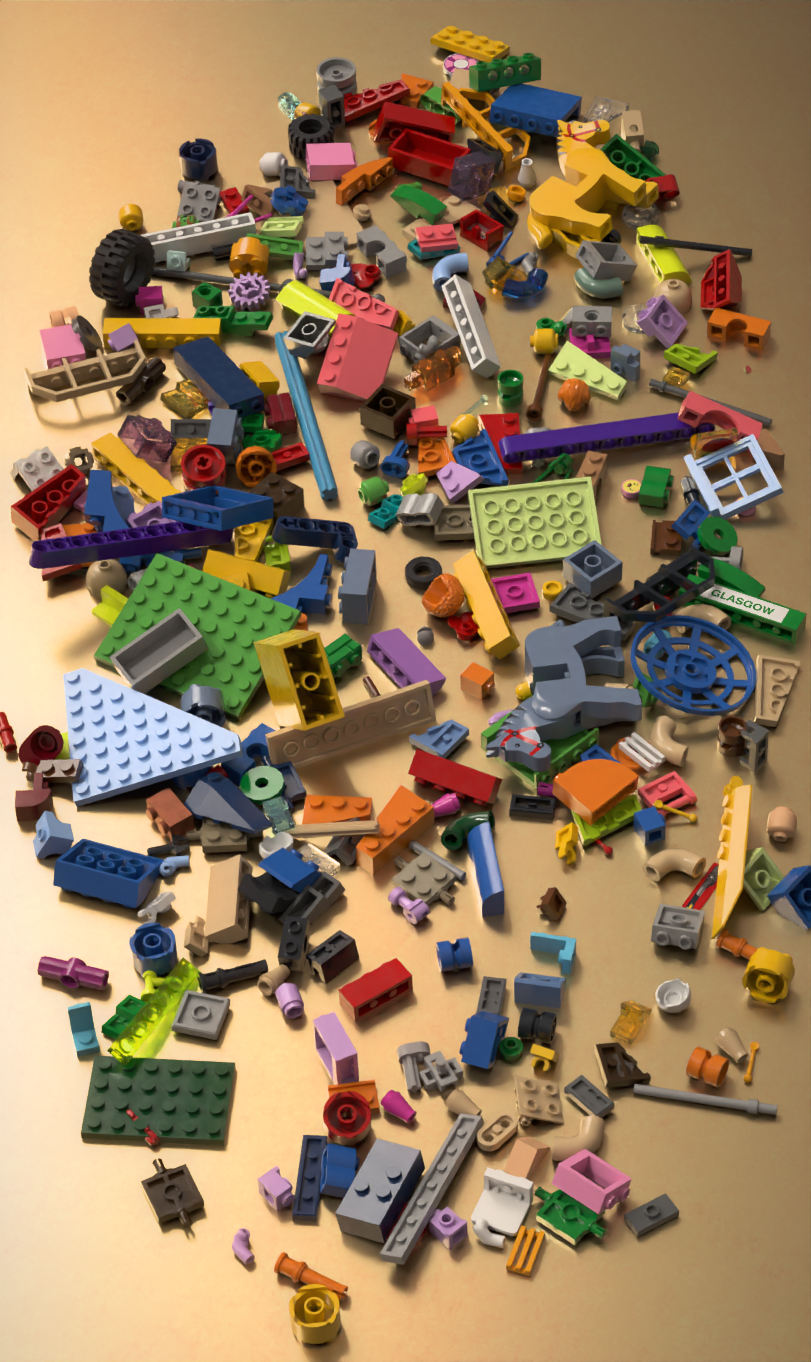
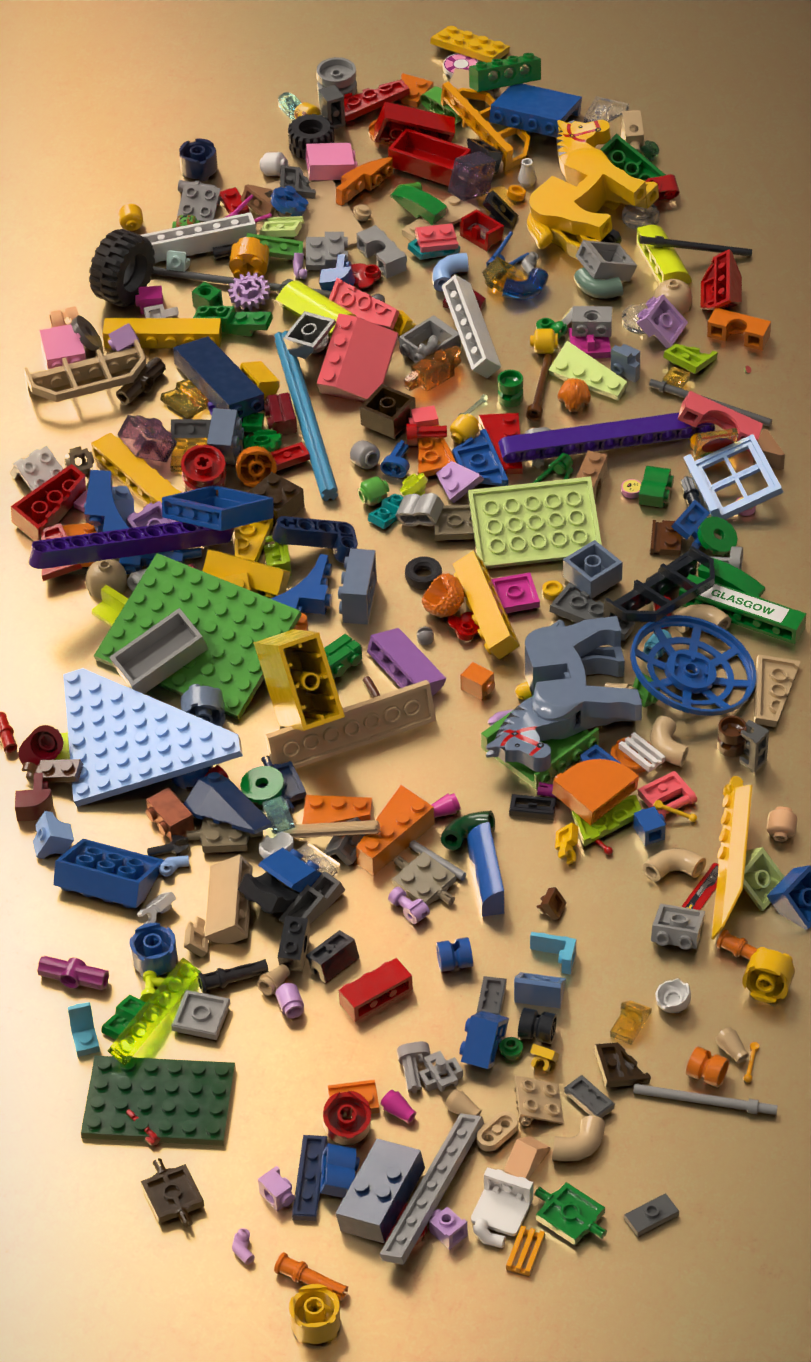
blue arch [221,723,276,787] -> none
lavender window [313,1012,359,1085] -> none
red brick [408,749,502,806] -> none
medium blue wing [409,719,469,758] -> none
bright pink window [552,1149,632,1214] -> none

